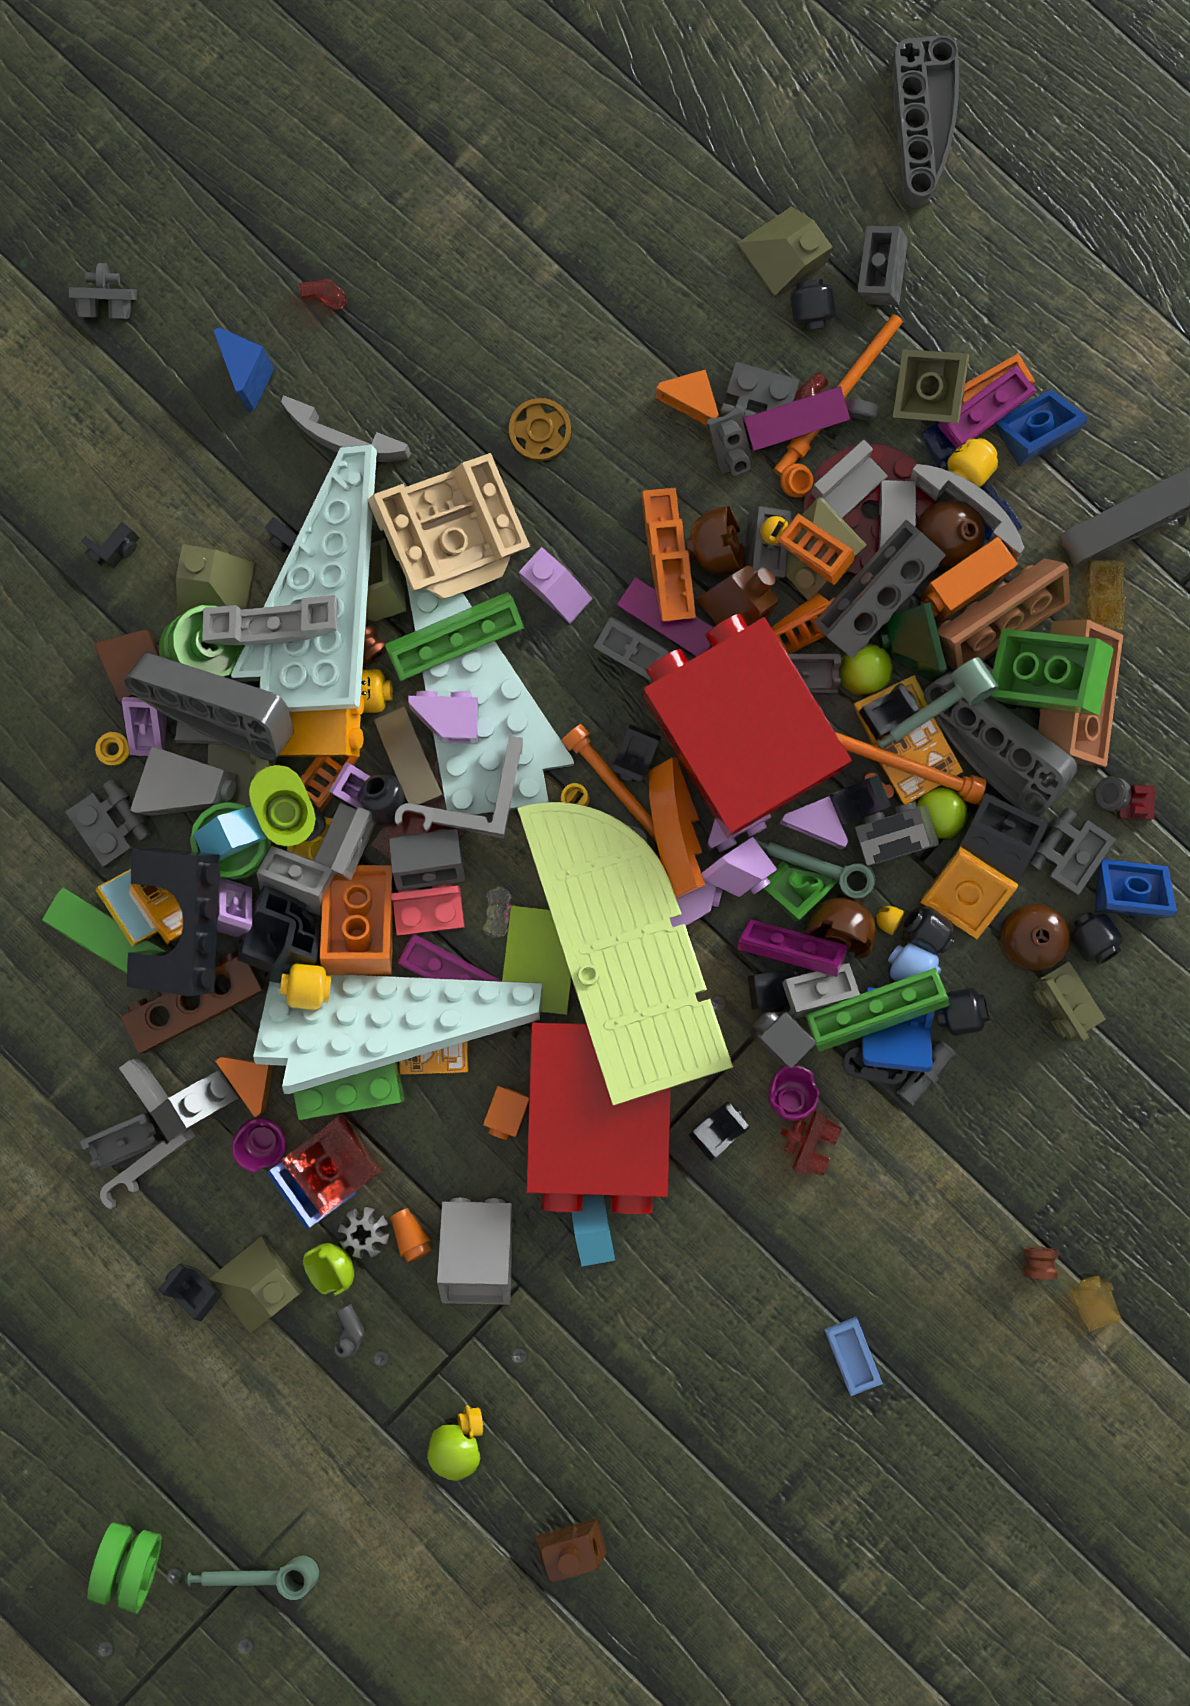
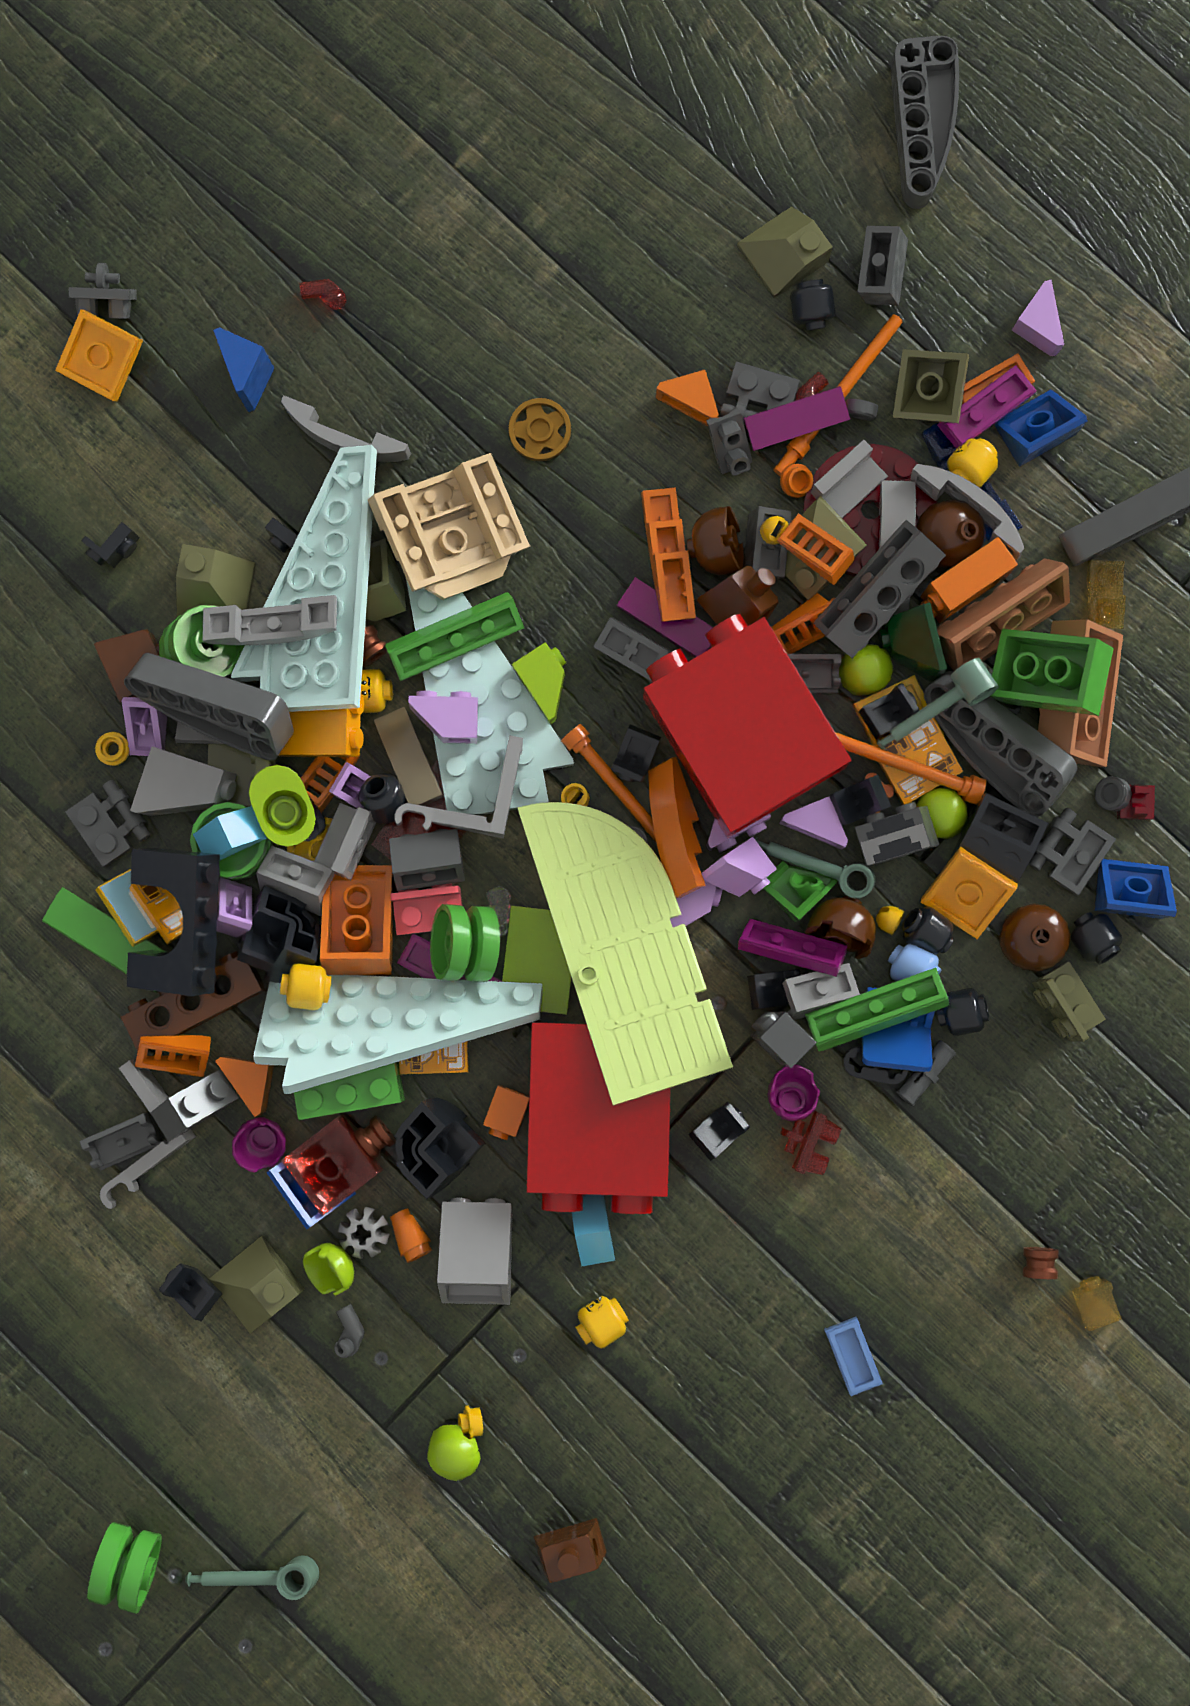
lavender slope [519,547,592,624] -> none
none -> light orange tile [55,309,143,401]
none -> orange slope [135,1035,211,1077]
none -> copper wheel [354,1115,396,1159]
none -> black brick [394,1097,485,1199]
none -> bright green wheel [430,904,500,982]
none -> lime slope [512,642,567,725]
none -> yellow head [575,1296,629,1349]
none -> lavender slope [1012,280,1064,356]

